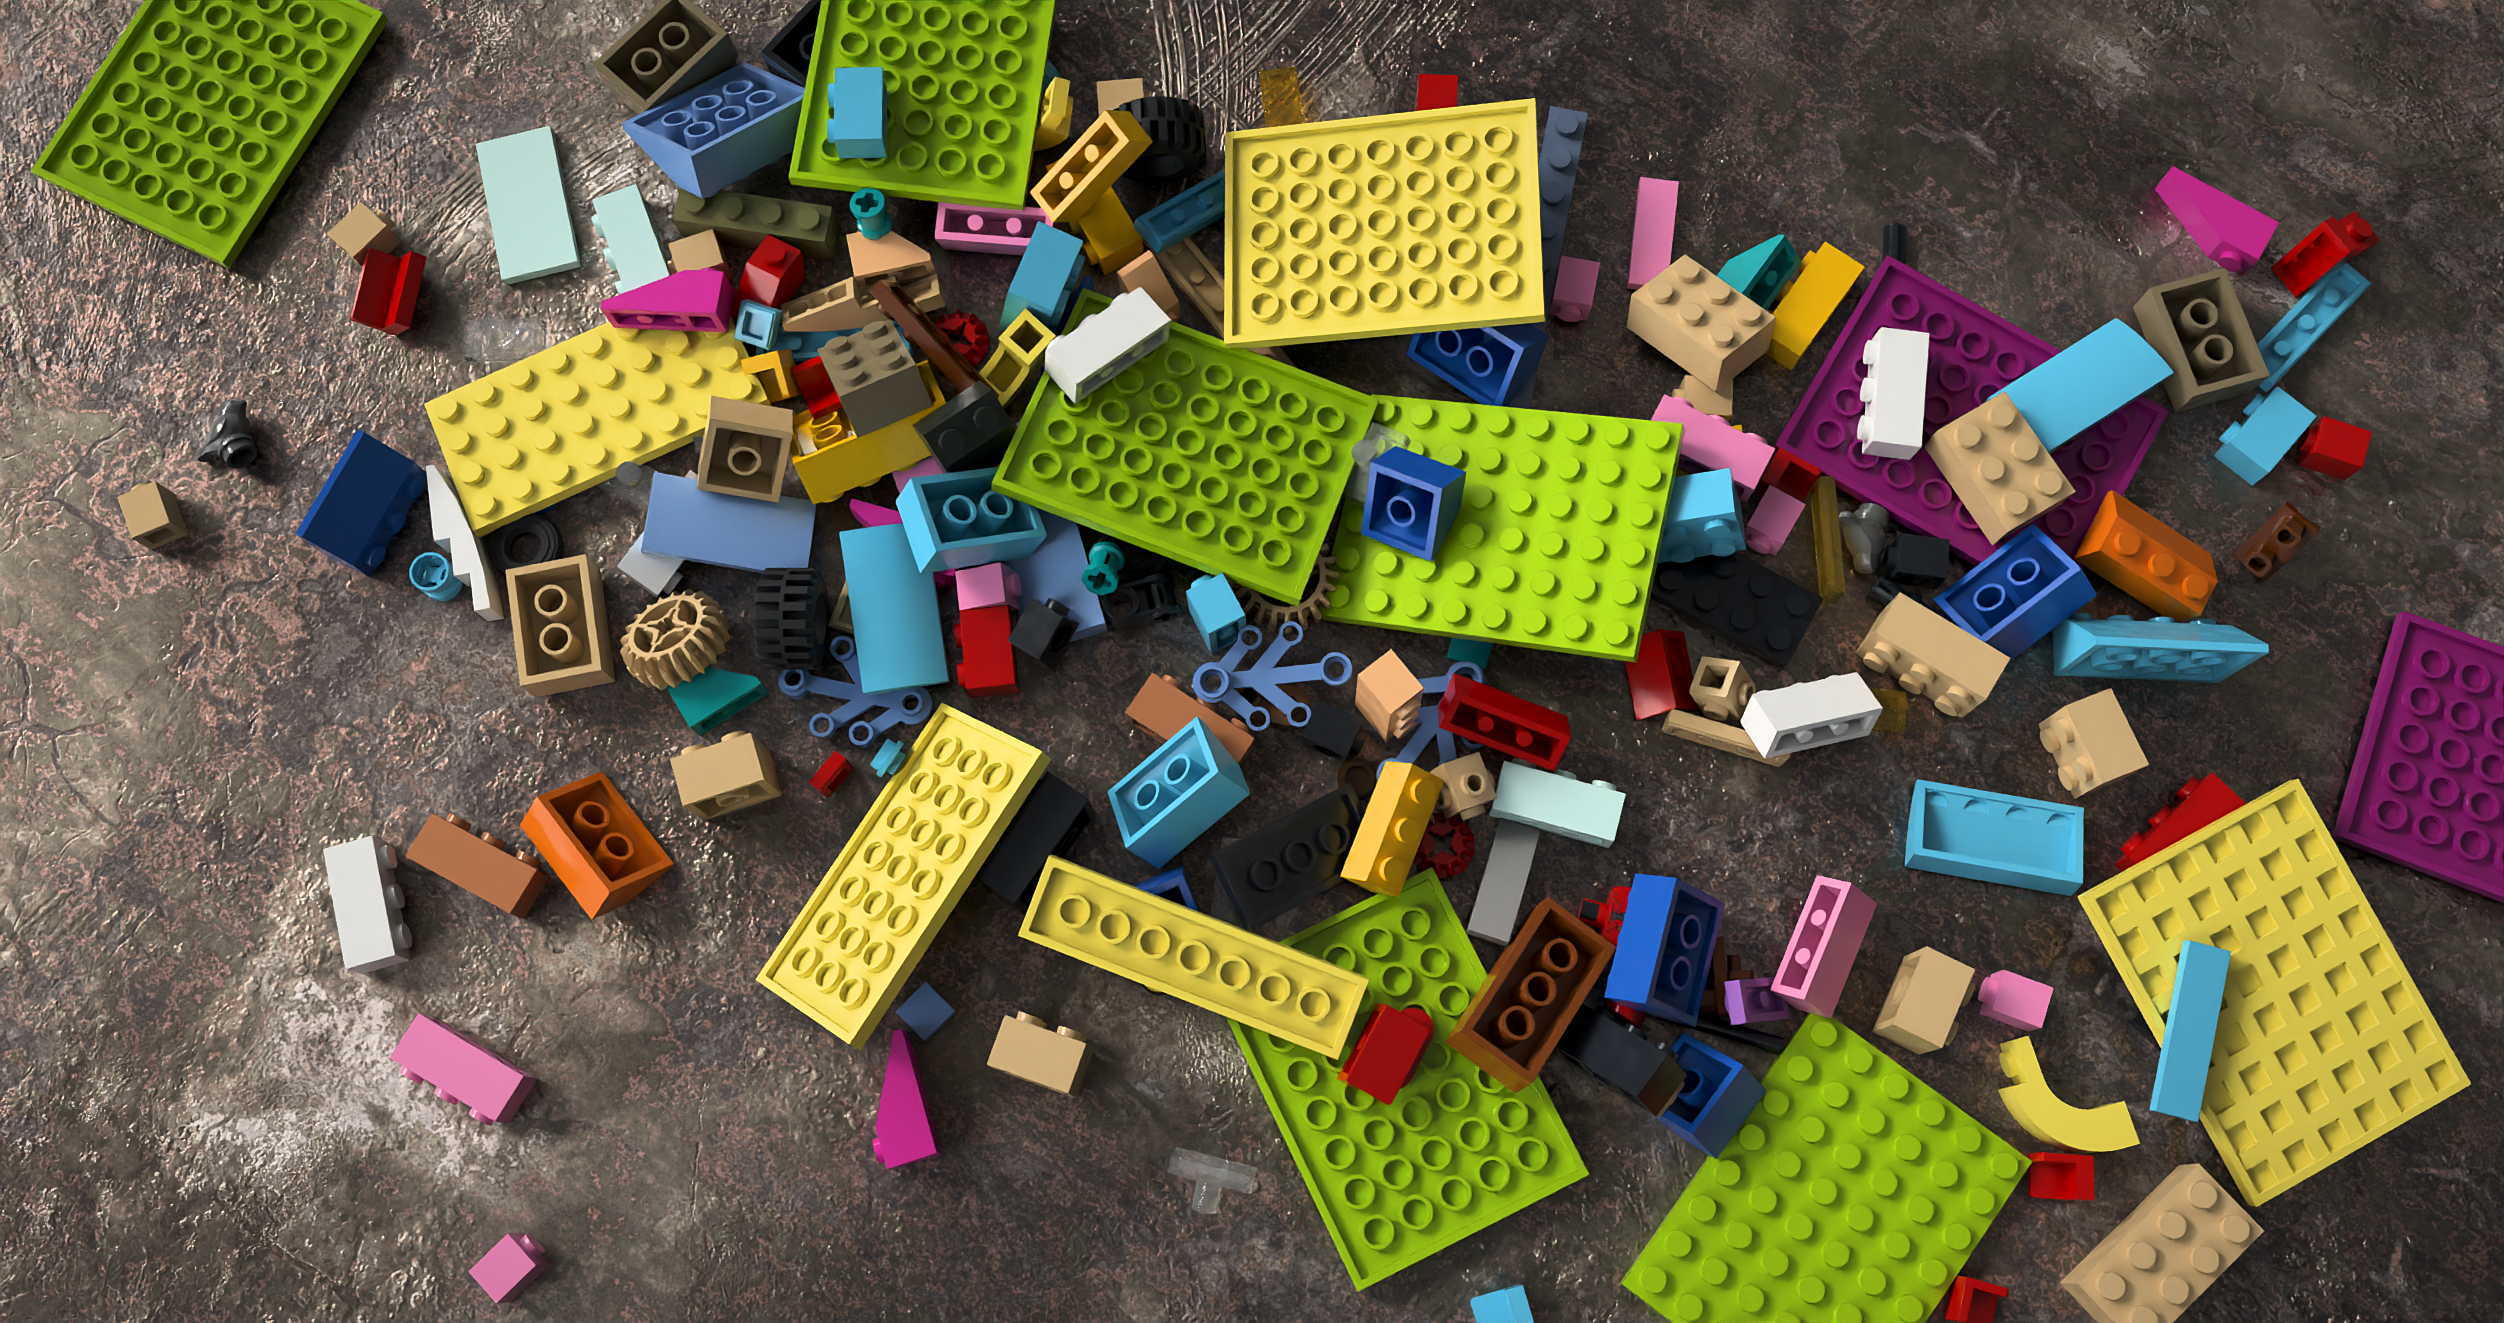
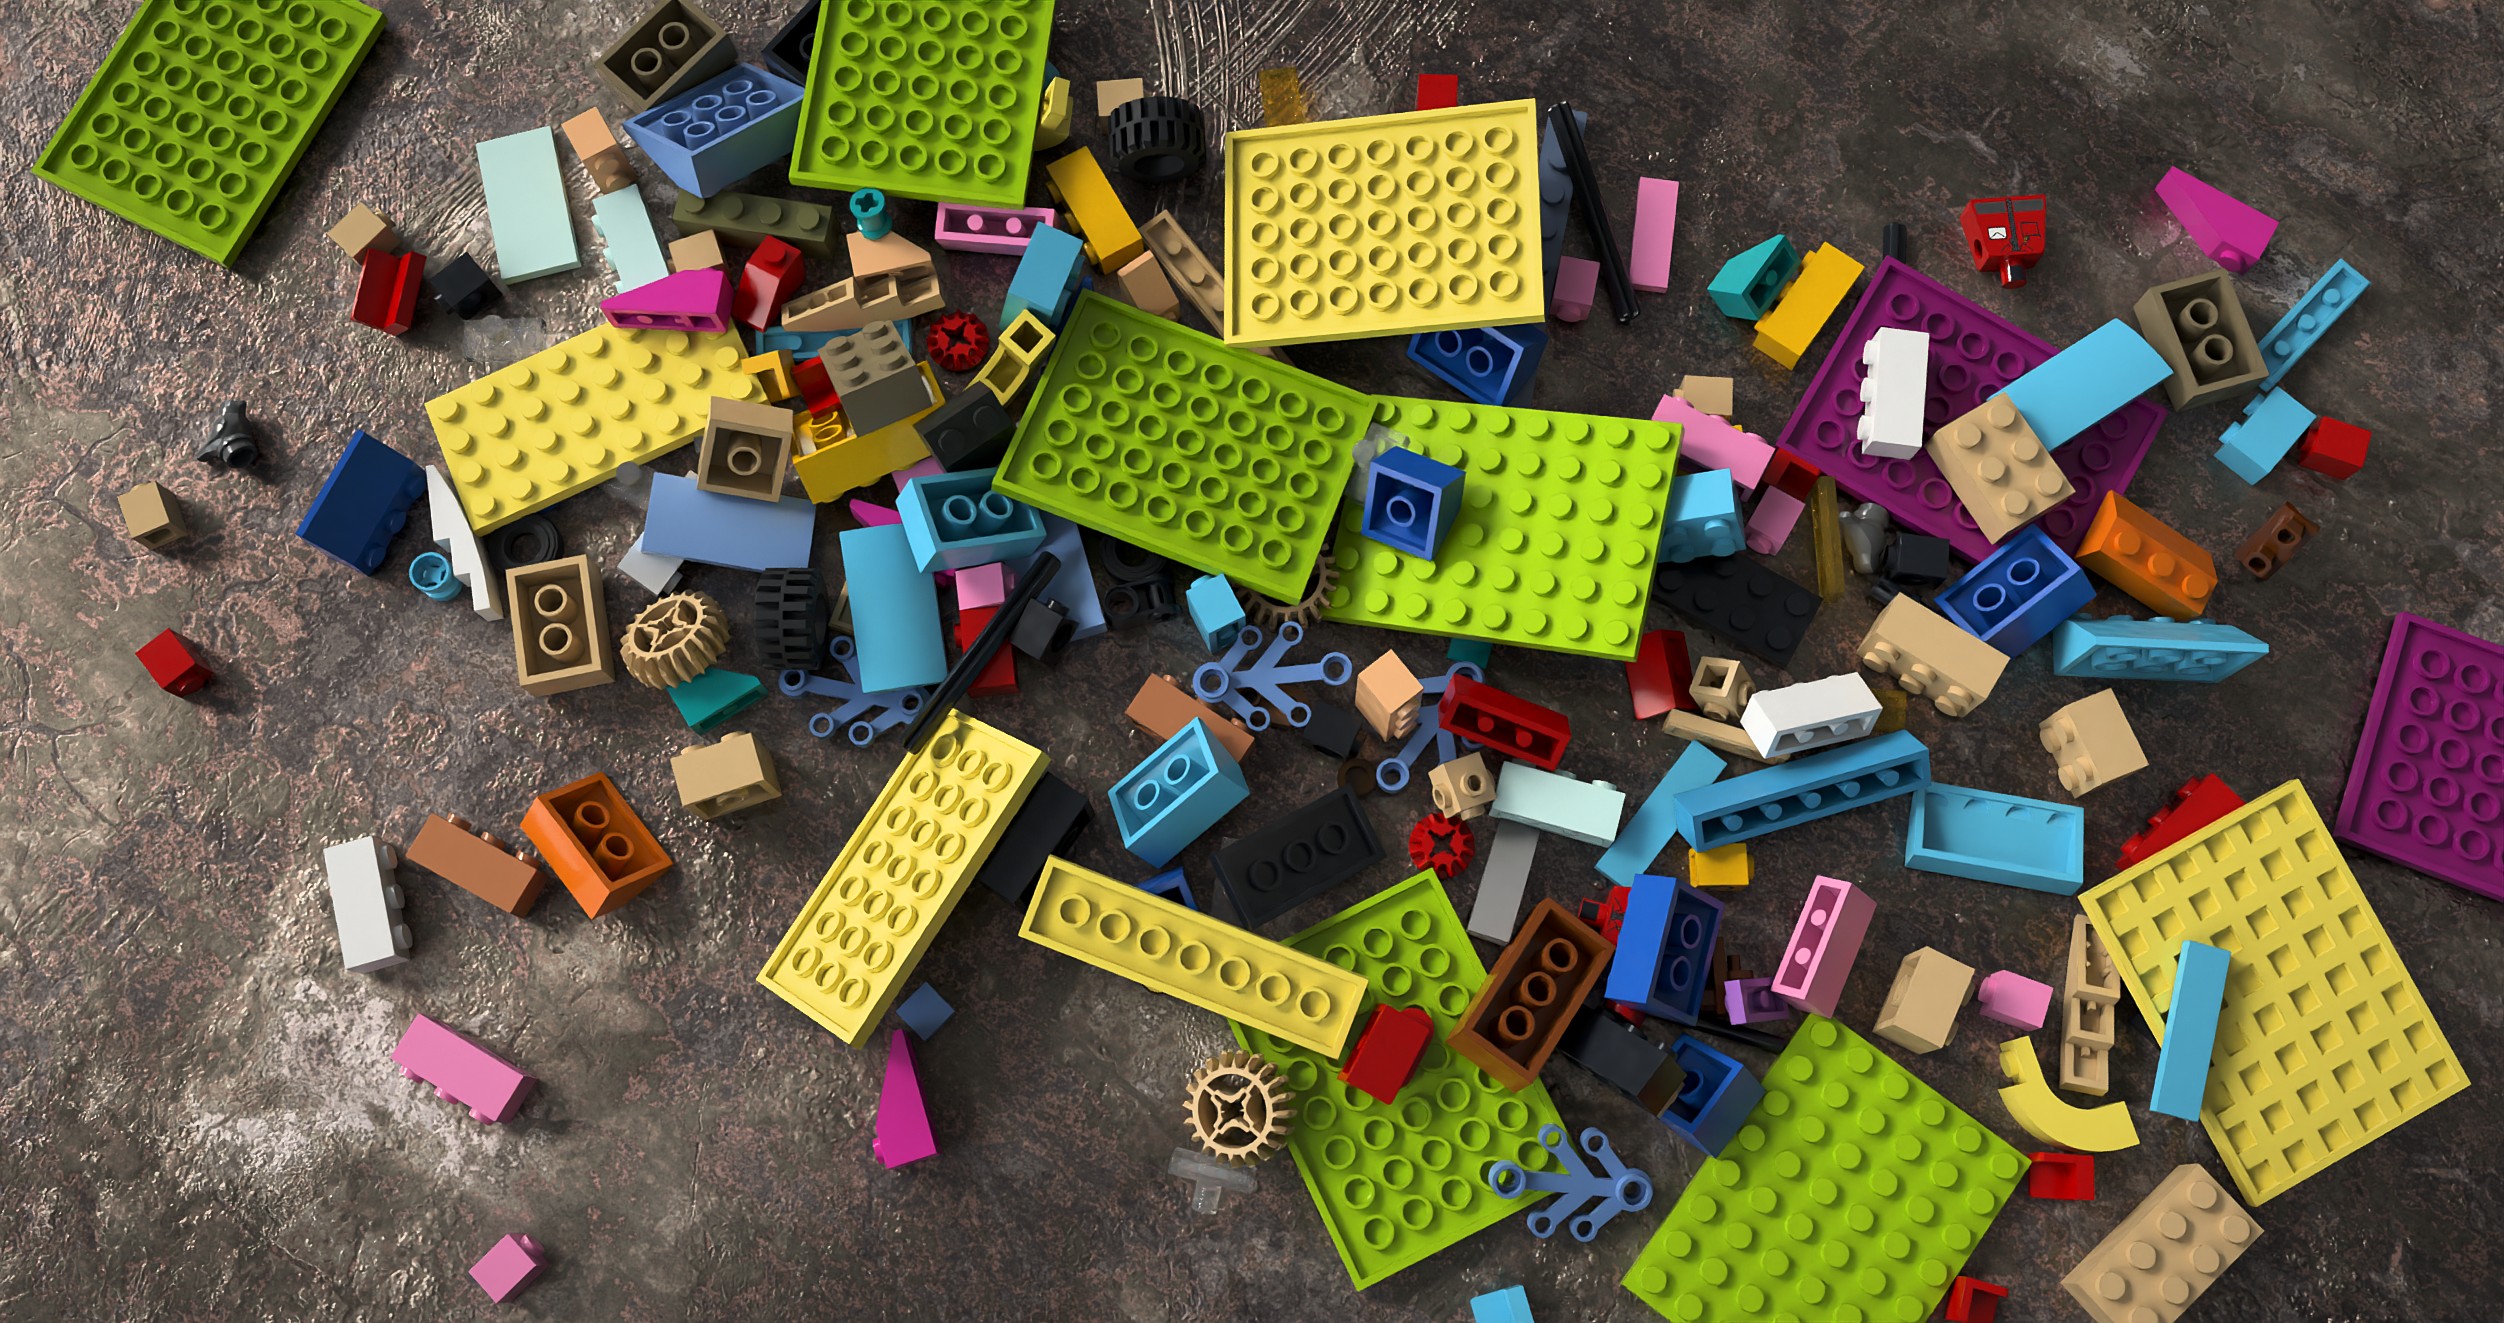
medium azure tile [734,299,782,350] -> none
red tile [809,750,854,798] -> none
medium azure brick [827,67,888,158] -> none
reddish brown plate [870,280,999,398] -> none
medium azure plate [870,738,906,777] -> none
tan brick [987,1011,1094,1098] -> none
yellow brick [1030,110,1153,222] -> none
white brick [1044,287,1171,404] -> none
teal bush [1082,541,1126,595] -> none
dark azure tile [1133,170,1225,254] -> none
yellow brick [1340,761,1444,897] -> none
tan brick [1627,254,1776,392] -> none
red bracket [2271,211,2381,298] -> none
none -> red brick [135,628,214,698]
none -> black brick [429,252,502,322]
none -> light nougat brick [561,106,638,195]
none -> black axle [898,551,1061,755]
none -> tan gear [1182,1049,1298,1168]
none -> medium blue plant [1488,1123,1653,1242]
none -> black axle [1548,101,1641,322]
none -> medium azure tile [1594,739,1727,887]
none -> dark azure brick [1673,729,1932,853]
none -> yellow brick [1689,843,1754,891]
none -> red torso [1960,194,2046,289]
none -> tan slope [2059,914,2120,1097]

